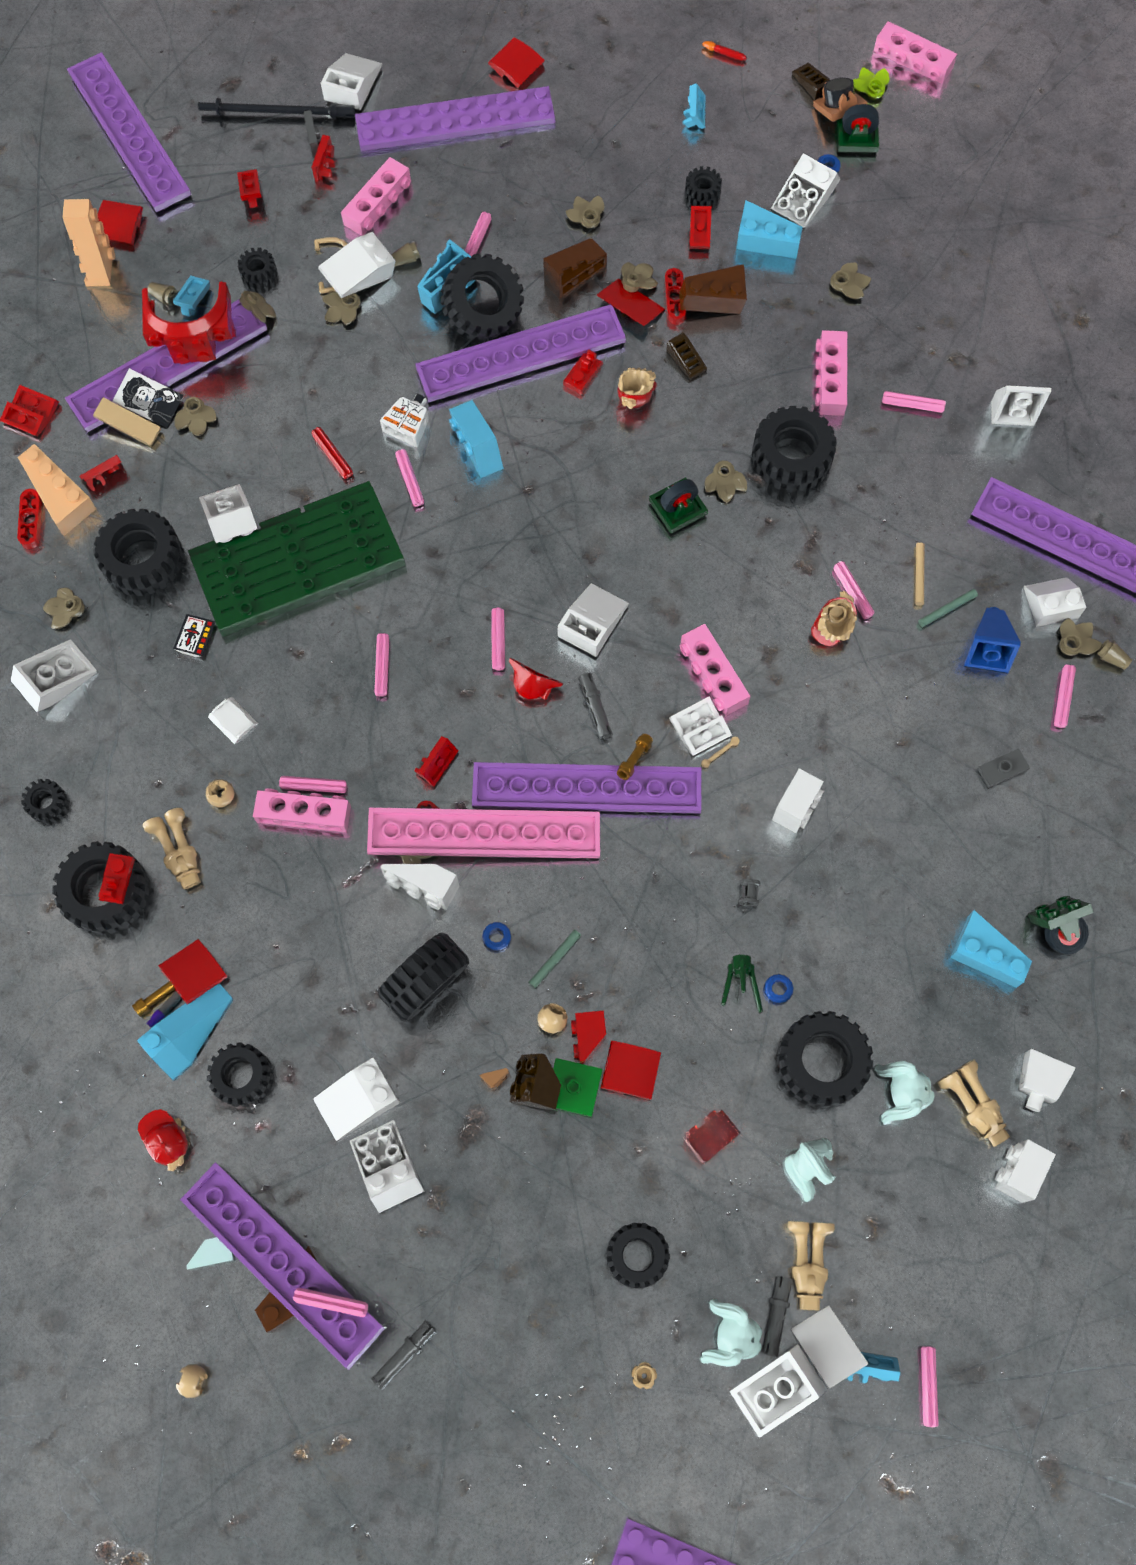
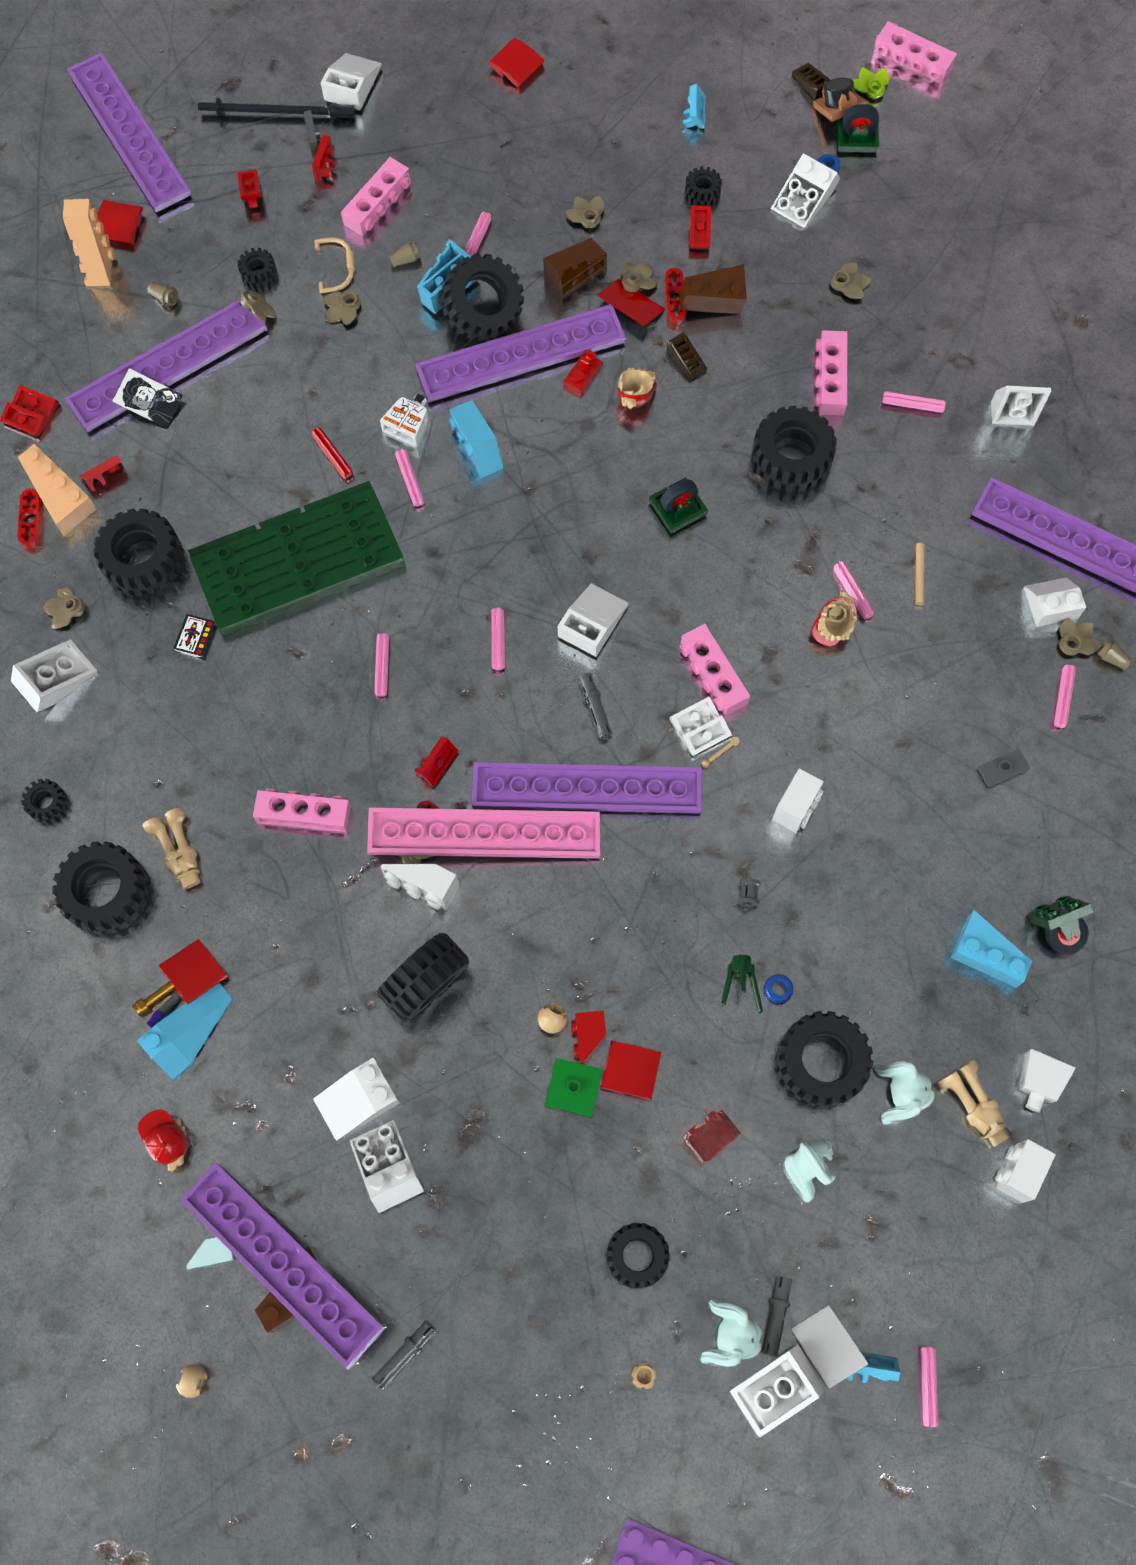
tan tile [93,397,161,447] -> none
red plate [99,853,135,904] -> none
red piece [142,281,236,364] -> none
medium azure plate [173,275,210,317] -> none
dark tan plate [175,397,216,436] -> none
white slope [199,484,258,543] -> none
tan piece [206,779,234,808] -> none
black tyre [207,1043,273,1107] -> none
white piece [208,697,258,744] -> none
bright pink axle [279,776,347,793] -> none
bright pink axle [293,1288,368,1317] -> none
white slope [318,232,395,298] -> none
medium lavender plate [355,86,555,151] -> none
medium nougat slope [479,1068,510,1091] -> none
blue piece [482,922,511,951] -> none
red hat [509,658,564,700] -> none
dark brown slope [510,1053,561,1109] -> none
sand green bar [528,929,581,988] -> none
pearl gold bar [617,734,653,780] -> none
red piece [702,41,747,61] -> none
dark tan plate [704,460,747,503] -> none
medium azure wedge [736,200,803,259] -> none
tan piece [788,1221,835,1310] -> none
sand green bar [918,589,978,628] -> none
blue slope [964,607,1021,673] -> none

